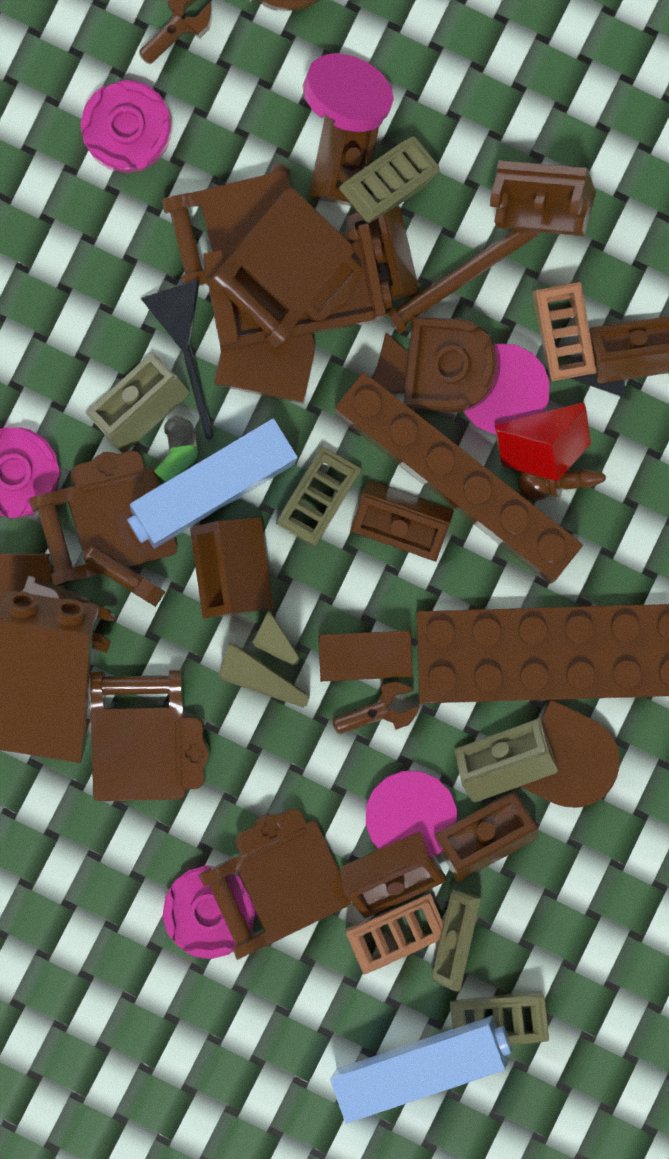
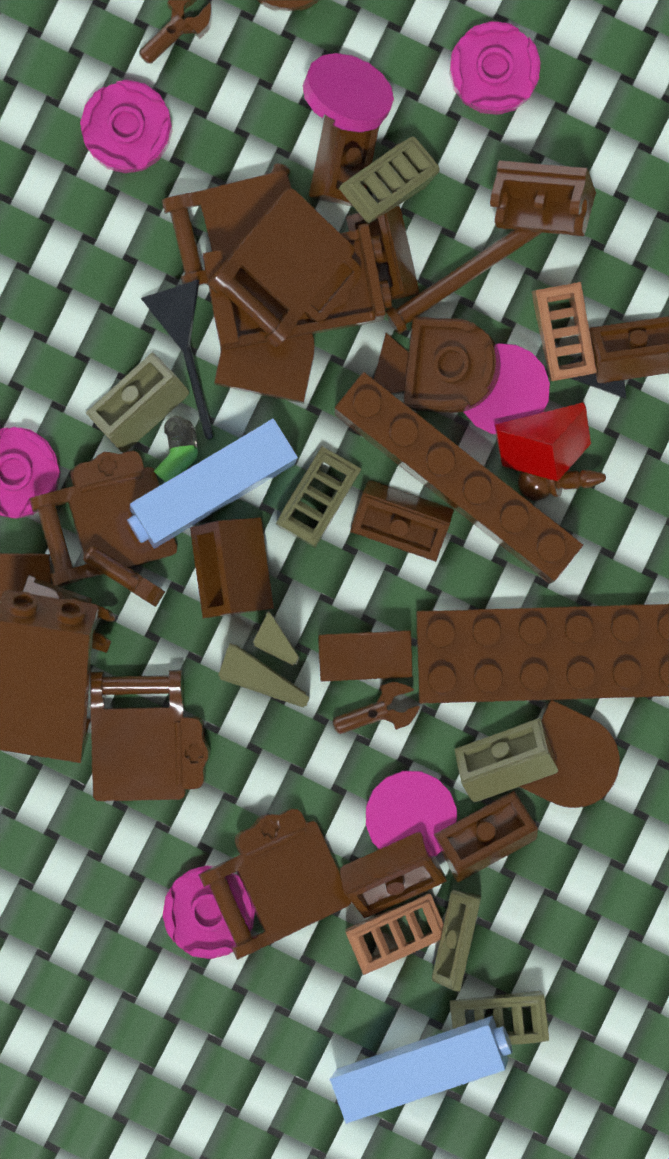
none -> dark pink tile [449,21,541,115]

